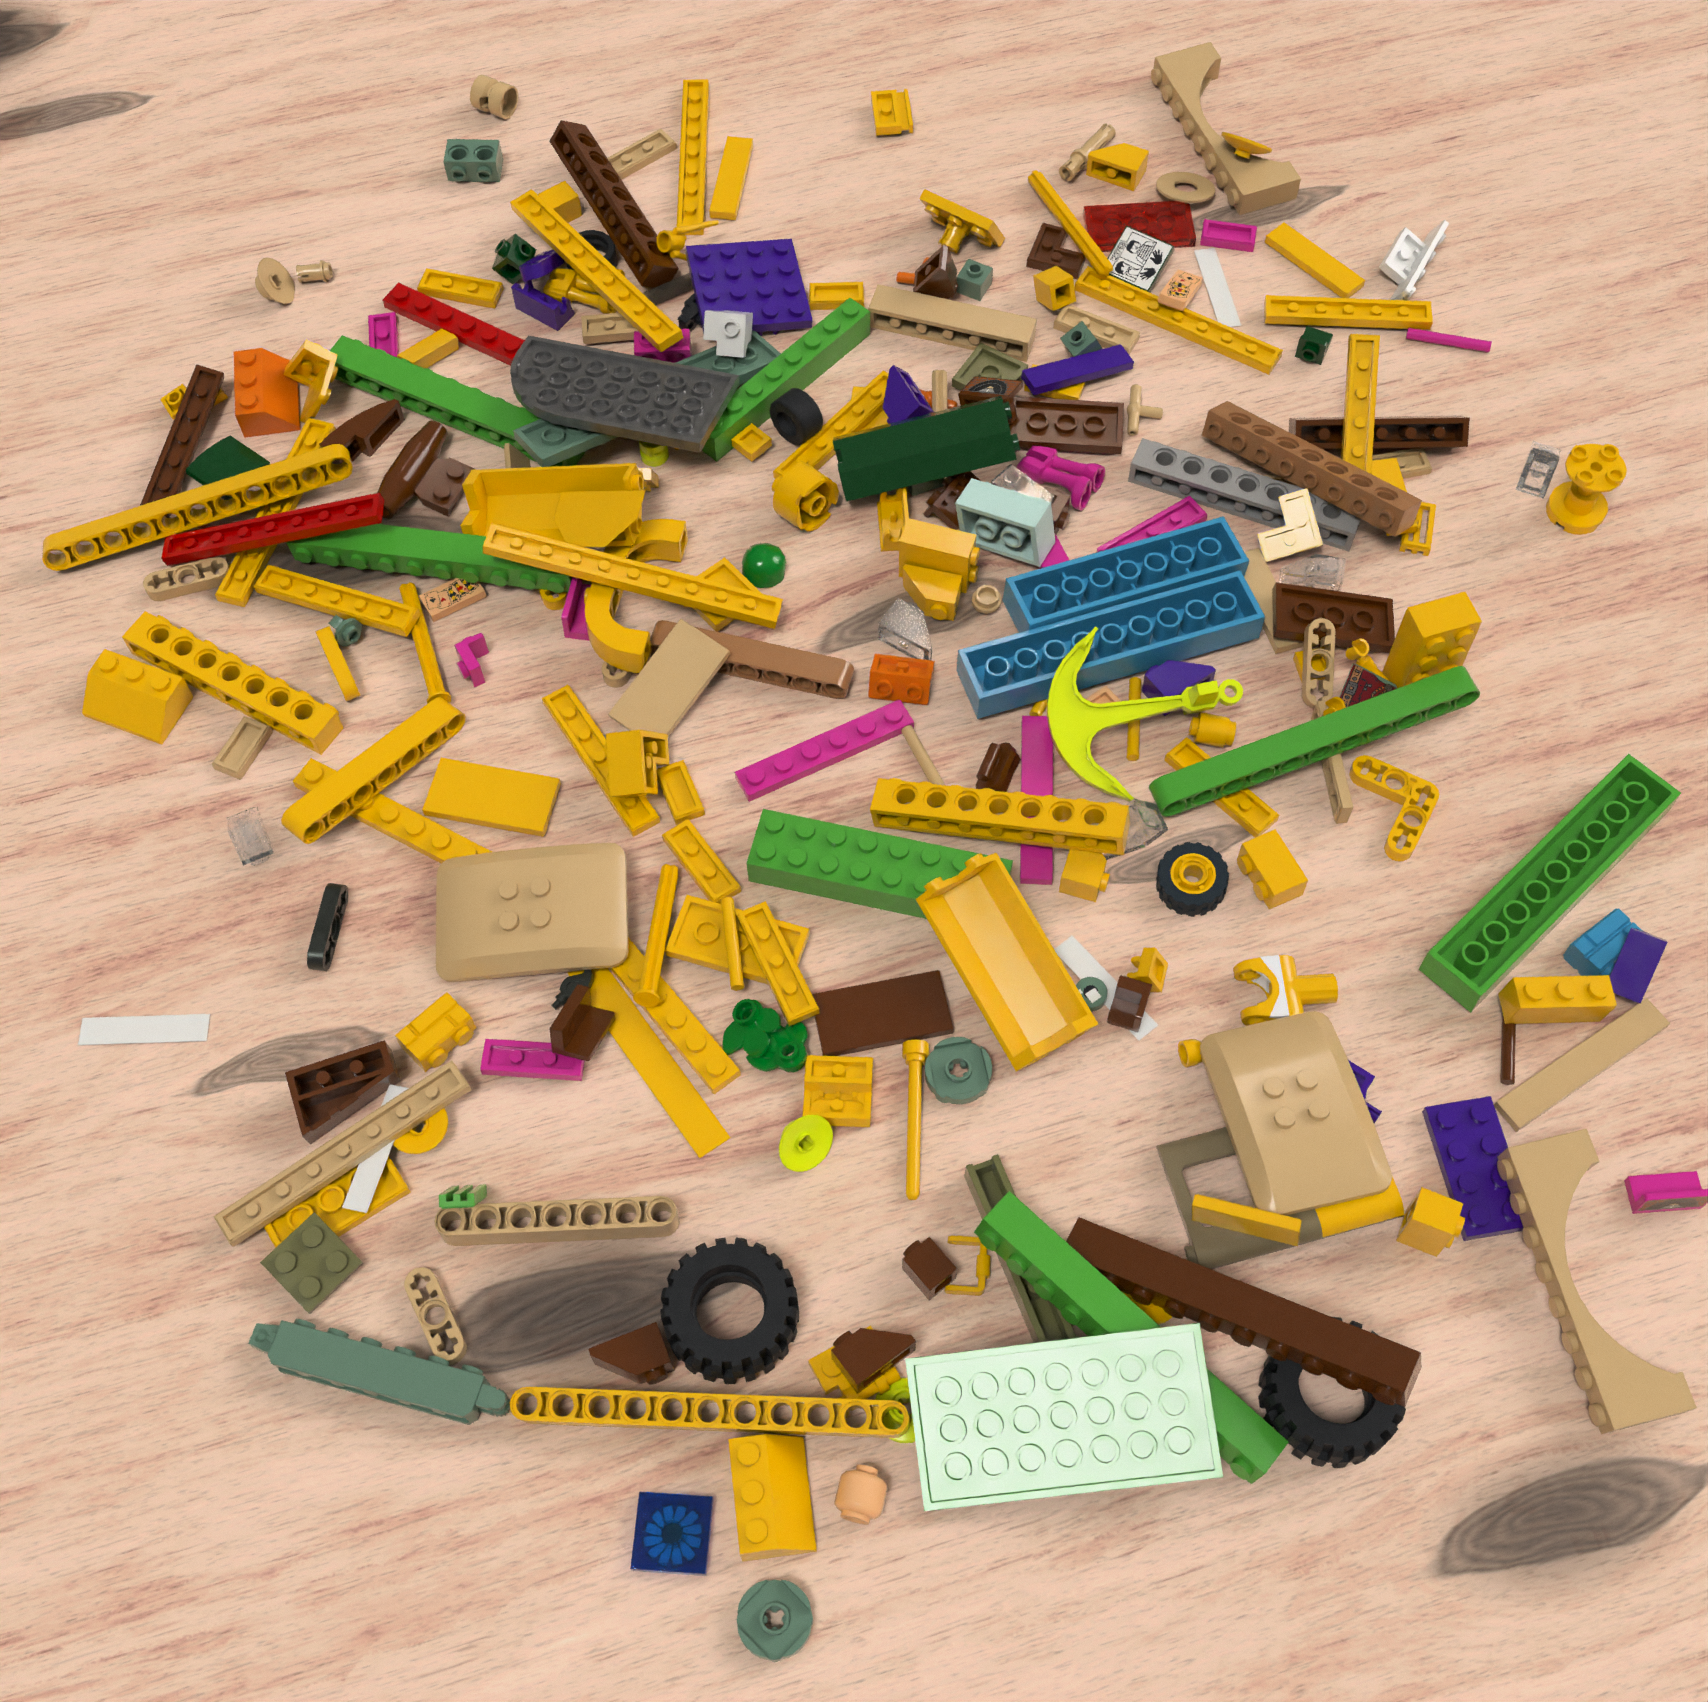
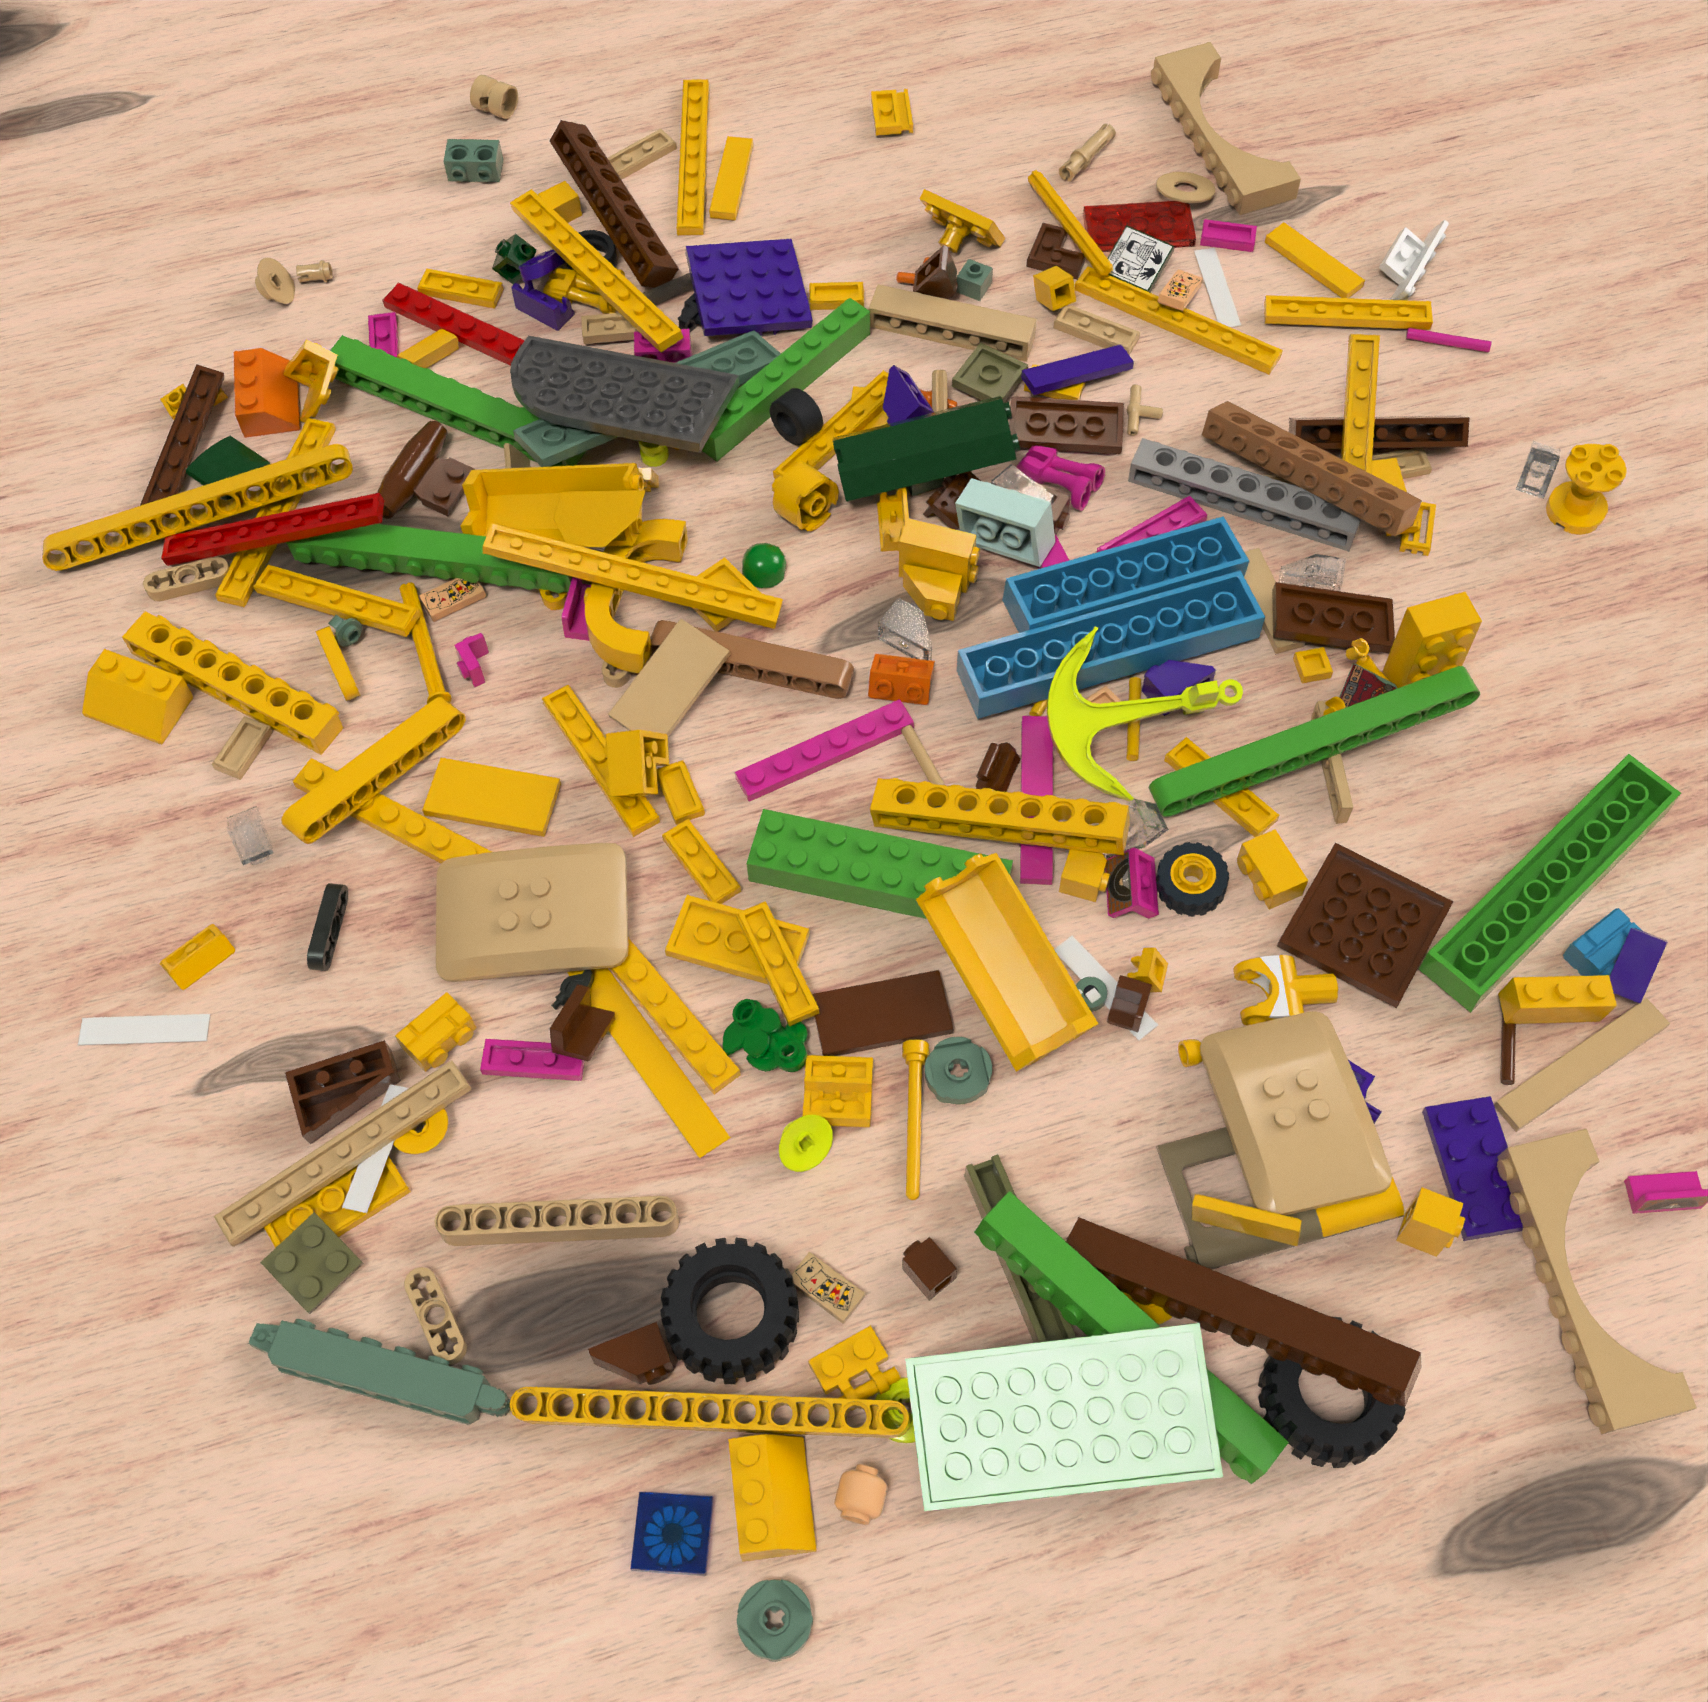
reddish brown slope [319,399,405,465] -> none
bright green tile [439,1184,487,1209] -> none
yellow axle [633,864,678,1007] -> none
yellow plant [656,220,719,261] -> none
white brick [703,310,753,358] -> none
yellow bar [721,897,744,991] -> none
yellow plate [731,423,772,462] -> none
reddish brown slope [831,1328,916,1394] -> none
yellow piece [945,1236,991,1296] -> none
panel [958,376,1023,424] -> none
tan plate [972,585,1002,614] -> none
sand green plate [1060,321,1103,357] -> none
yellow slope [1086,143,1149,191] -> none
yellow brick [1189,712,1237,748] -> none
yellow dish [1221,132,1272,159] -> none
tile [1257,488,1323,563] -> none
dark green bracket [1295,326,1333,365] -> none
tan beam [1302,618,1336,708] -> none
yellow beam [1349,755,1440,862] -> none
none -> yellow slope [159,924,235,990]
none -> tan tile [791,1252,865,1324]
none -> panel [1105,847,1159,919]
none -> reddish brown plate [1277,843,1454,1008]

